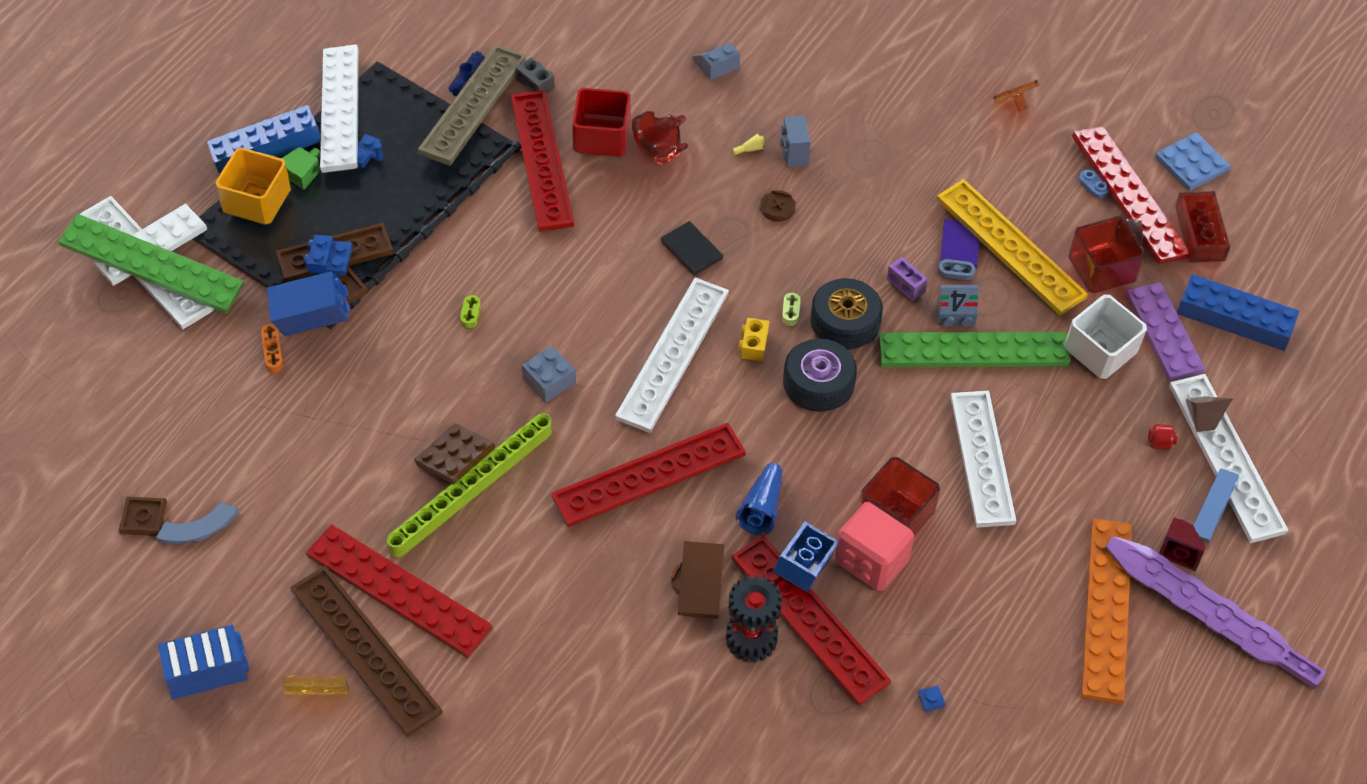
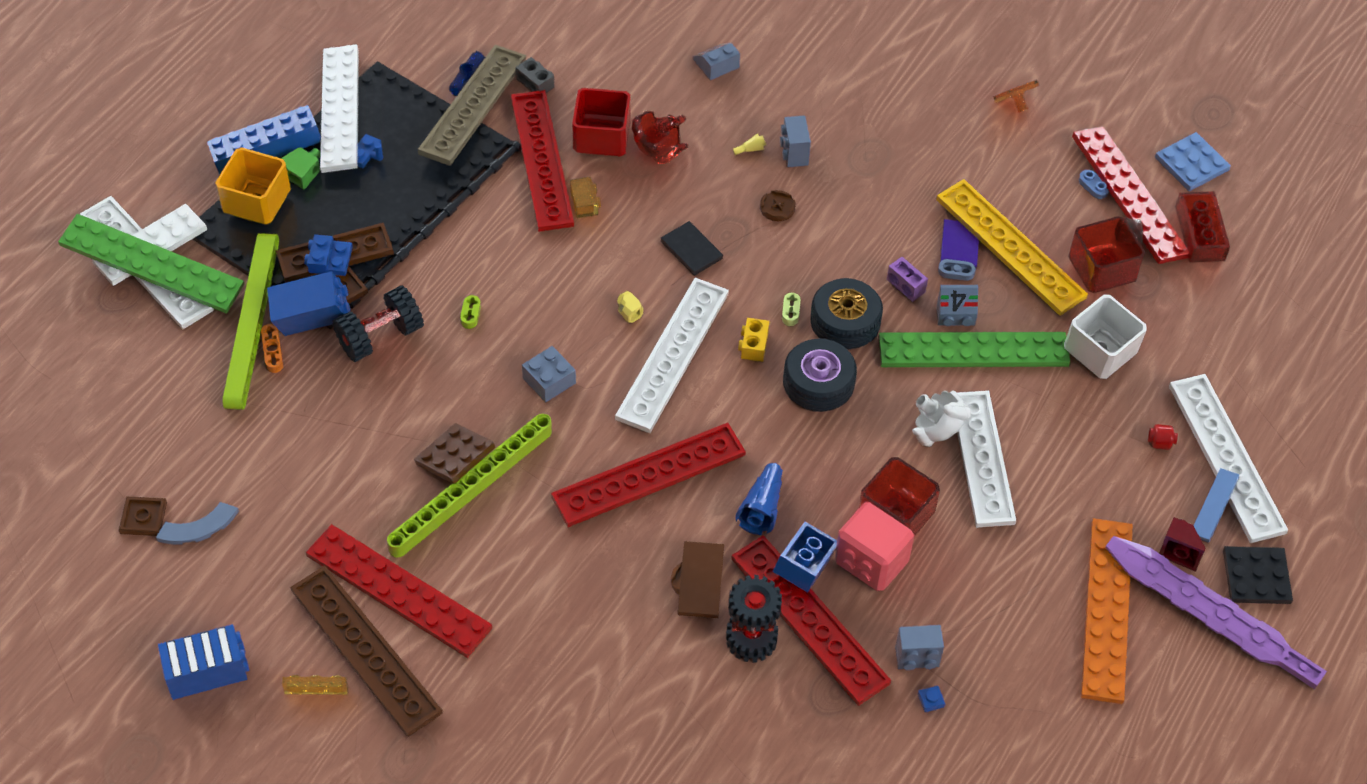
medium lavender plate [1126,282,1205,381] -> none
blue brick [1177,274,1300,351] -> none
reddish brown slope [1186,396,1233,432] -> none
none -> lime beam [223,233,279,410]
none -> black plate [332,285,424,362]
none -> clear yellow brick [570,177,601,218]
none -> light yellow rock [617,291,643,323]
none -> sand blue brick [895,625,944,670]
none -> white piece [912,391,971,447]
none -> black plate [1223,546,1293,604]

